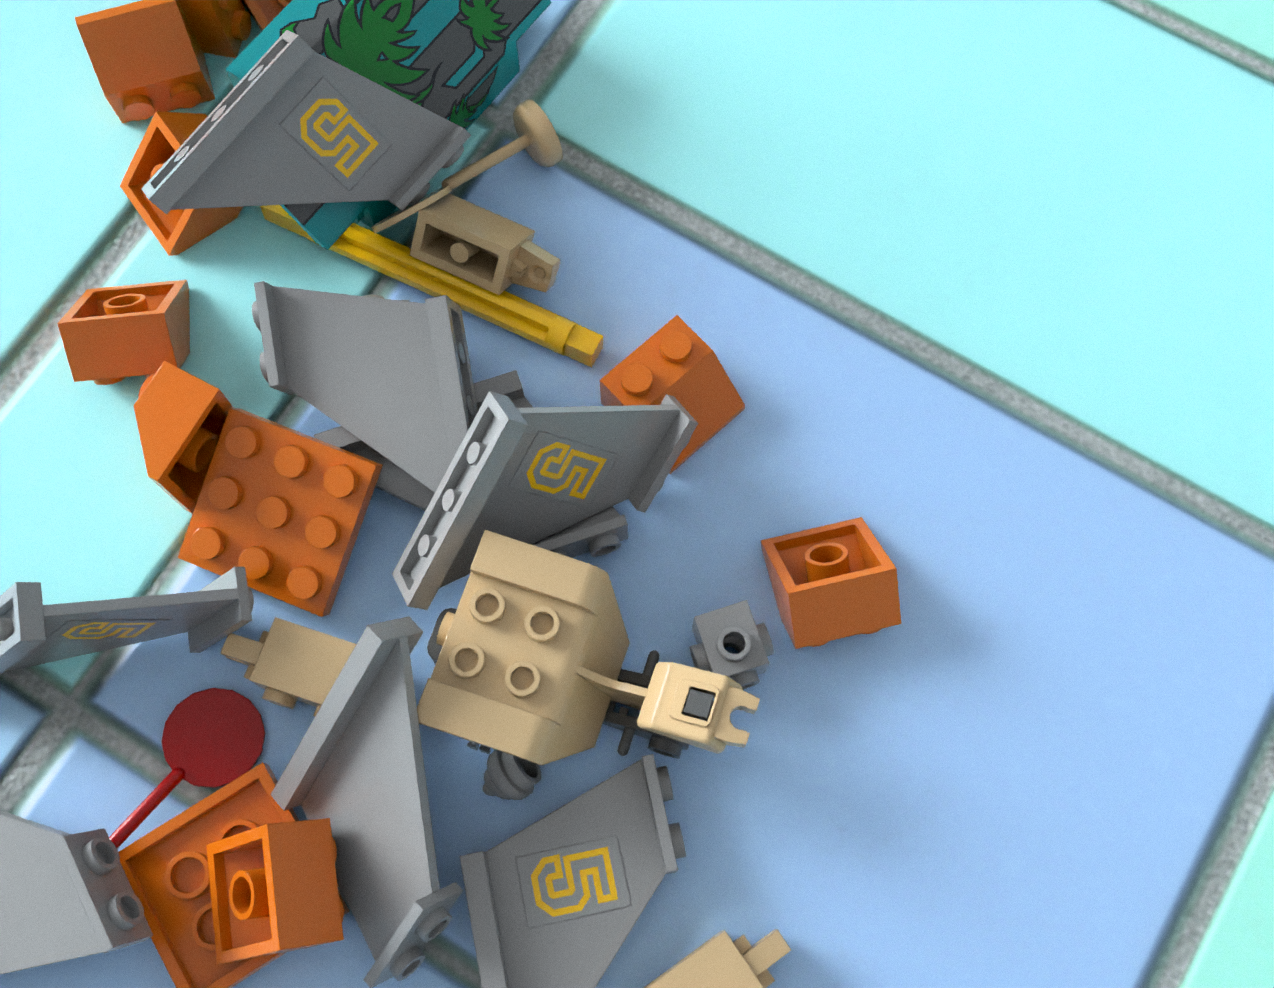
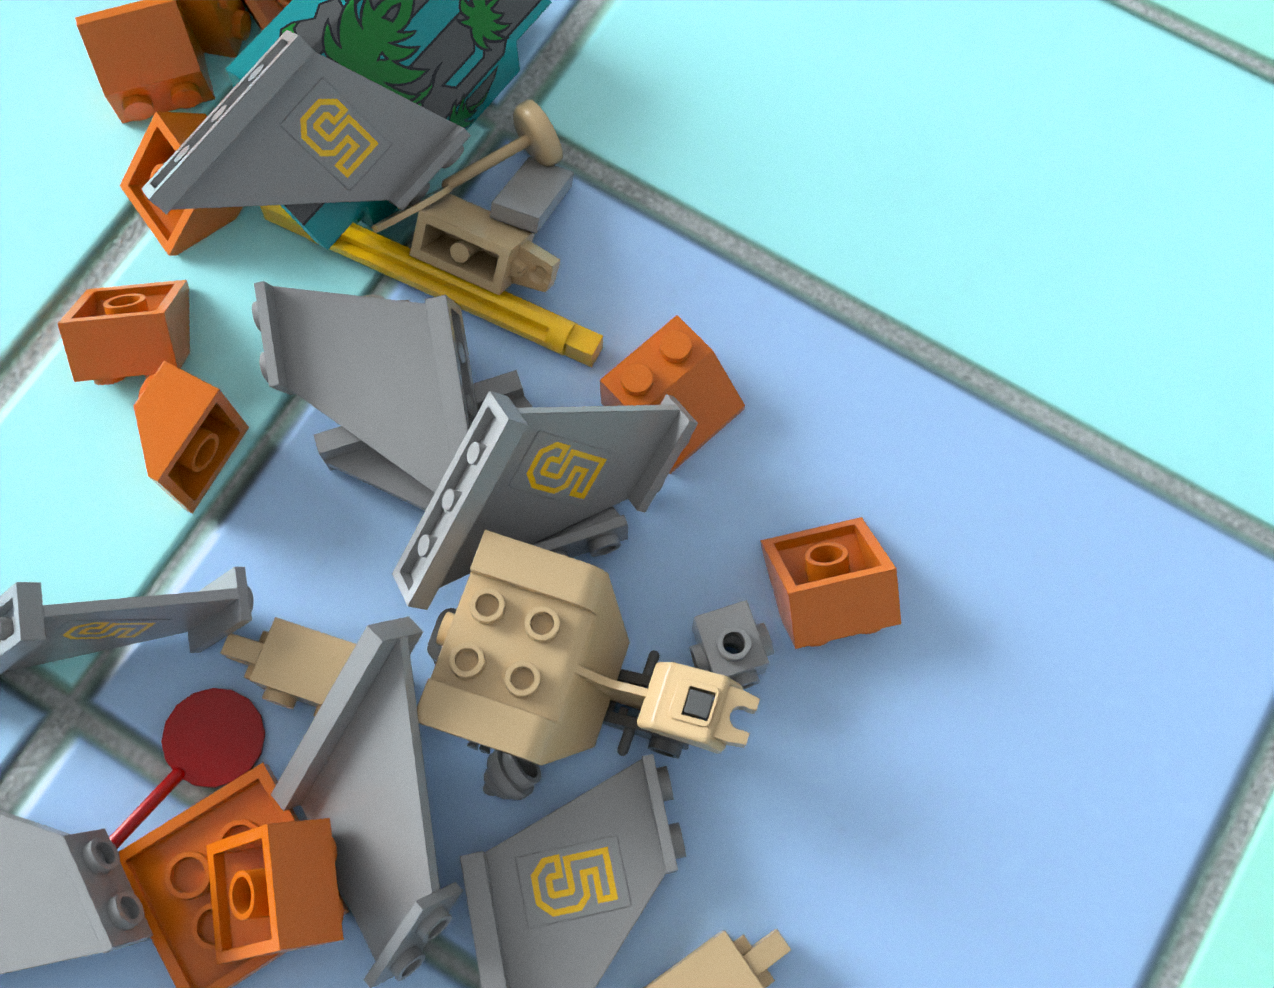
orange plate [178,408,383,617] -> none
none -> light grey tile [490,157,574,233]

